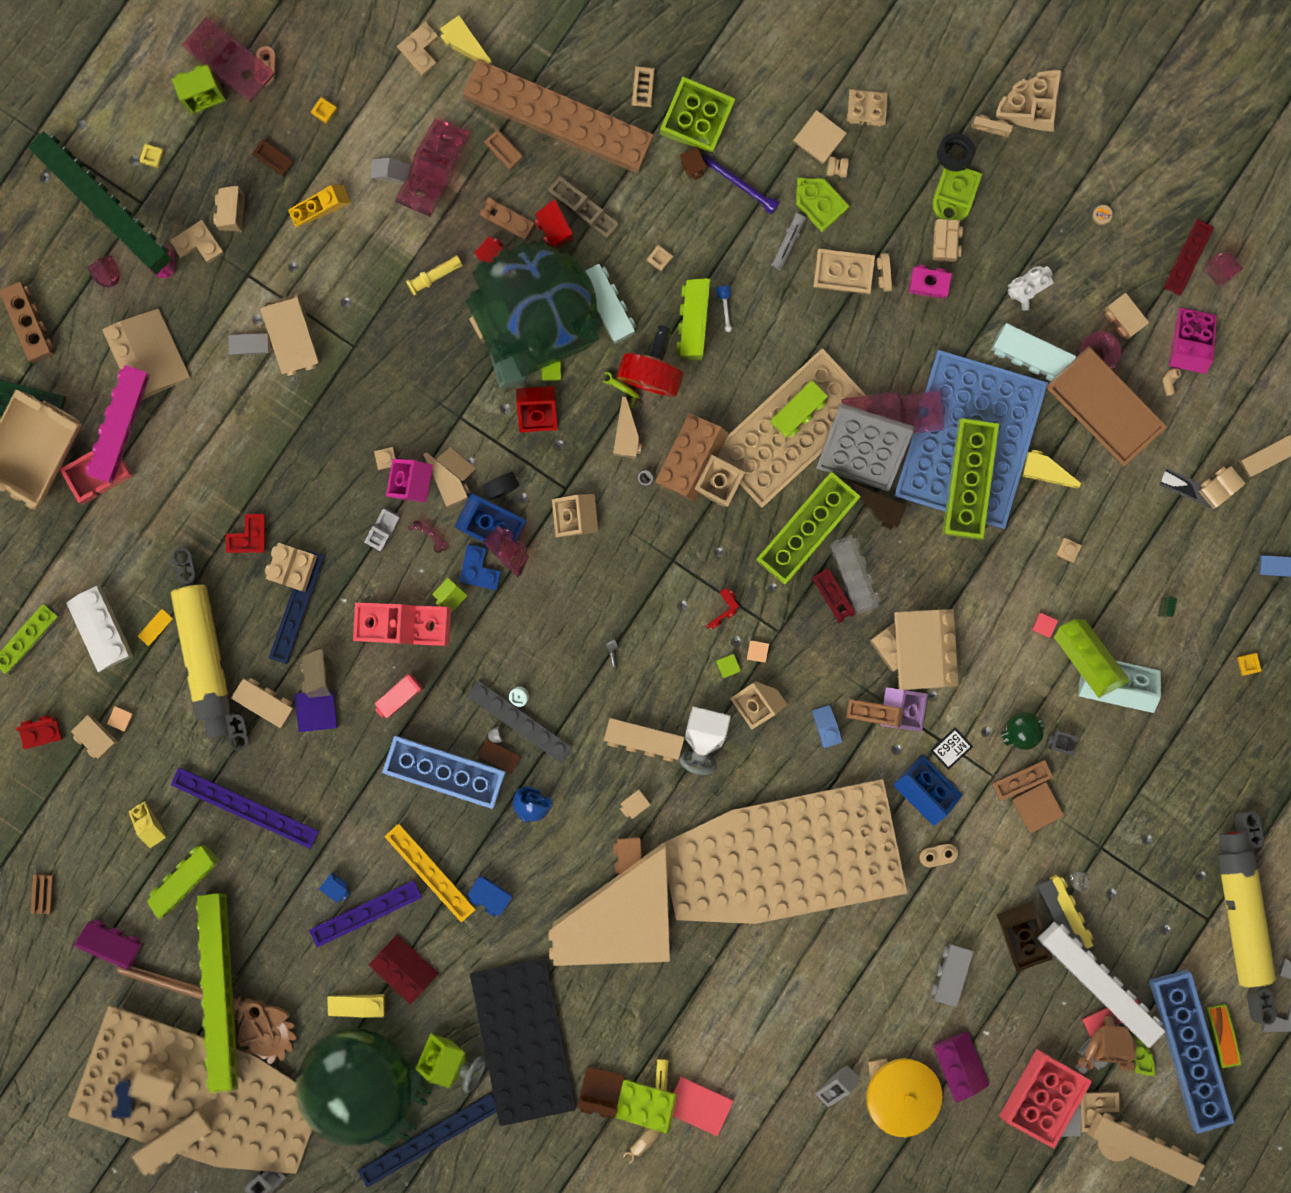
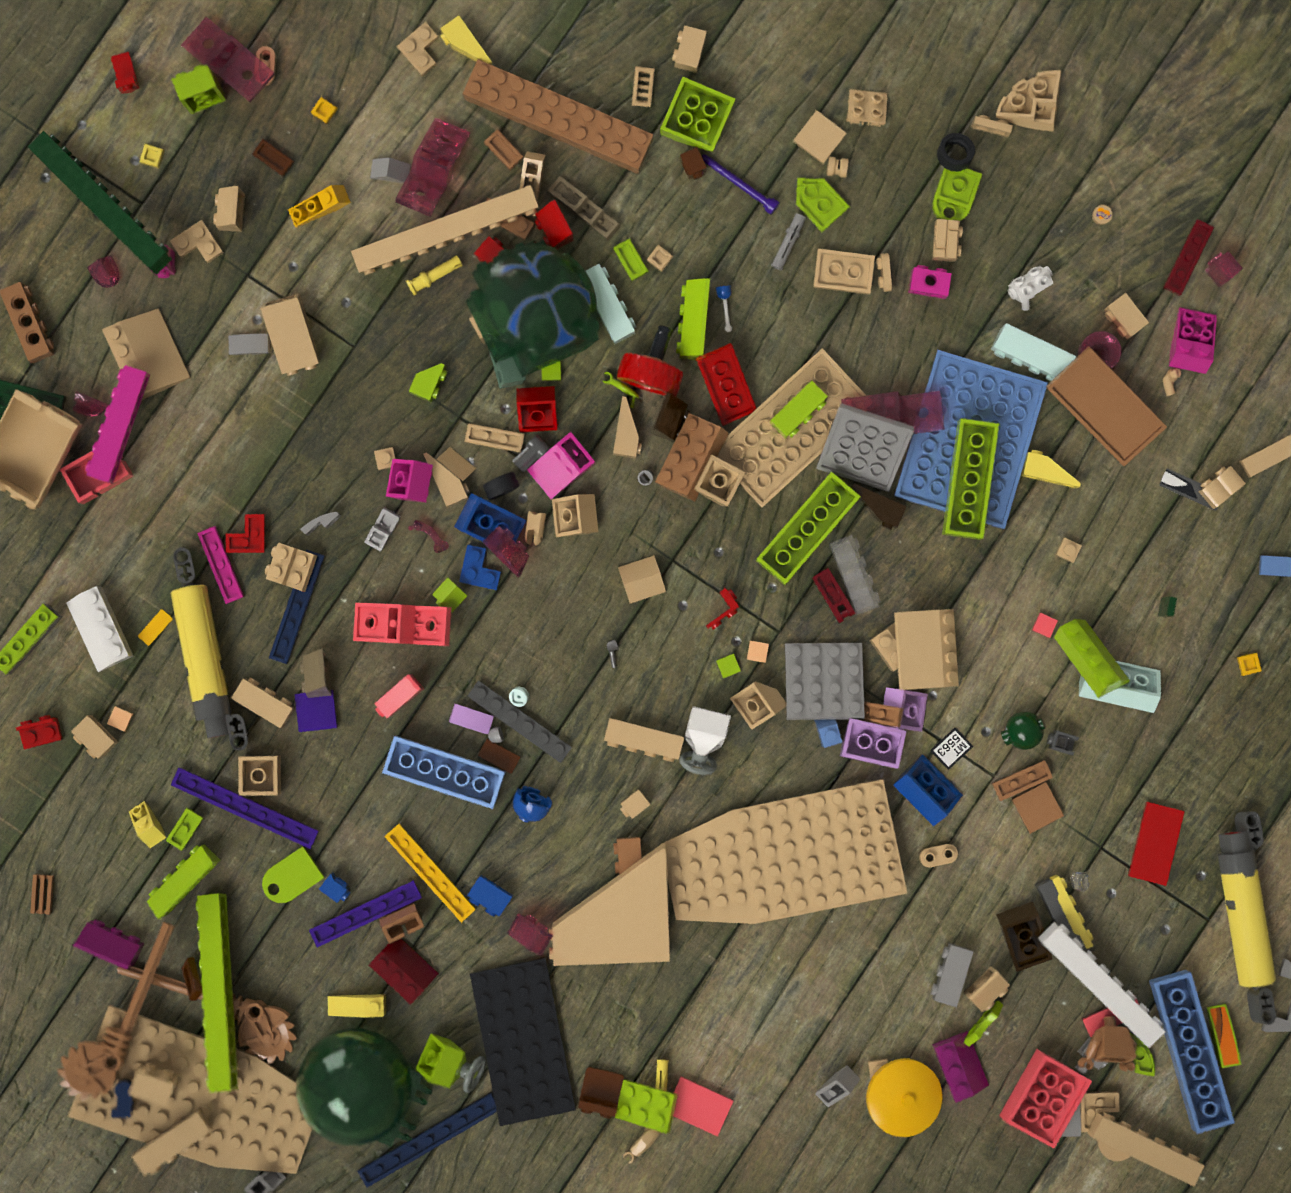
none -> medium nougat piece [57,922,174,1100]
none -> clear pink brick [73,391,108,417]
none -> red bracket [111,52,140,94]
none -> lime plate [166,808,204,851]
none -> reddish brown tile [182,957,203,1001]
none -> dark pink tile [197,526,244,604]
none -> tan brick [238,756,281,796]
none -> lime tile [262,846,325,903]
none -> light grey slope [301,512,341,536]
none -> tan brick [351,185,540,276]
none -> medium nougat piece [379,902,424,944]
none -> lime slope [409,363,448,402]
none -> lavender slope [449,704,494,734]
none -> tan tile [465,423,525,453]
none -> clear pink brick [507,913,553,956]
none -> dark grey piece [512,434,551,473]
none -> tan slope [520,152,546,216]
none -> tan piece [524,511,546,545]
none -> dark pink slope [527,432,596,499]
none -> lime tile [613,238,648,281]
none -> tan slope [618,556,666,604]
none -> dark brown slope [653,392,690,442]
none -> tan brick [672,26,707,73]
none -> red tile [695,343,757,426]
none -> light grey plate [785,643,865,720]
none -> lavender slope [840,718,906,769]
none -> tan slope [964,966,1010,1012]
none -> lime tile [964,1000,1003,1047]
none -> red tile [1128,802,1185,886]

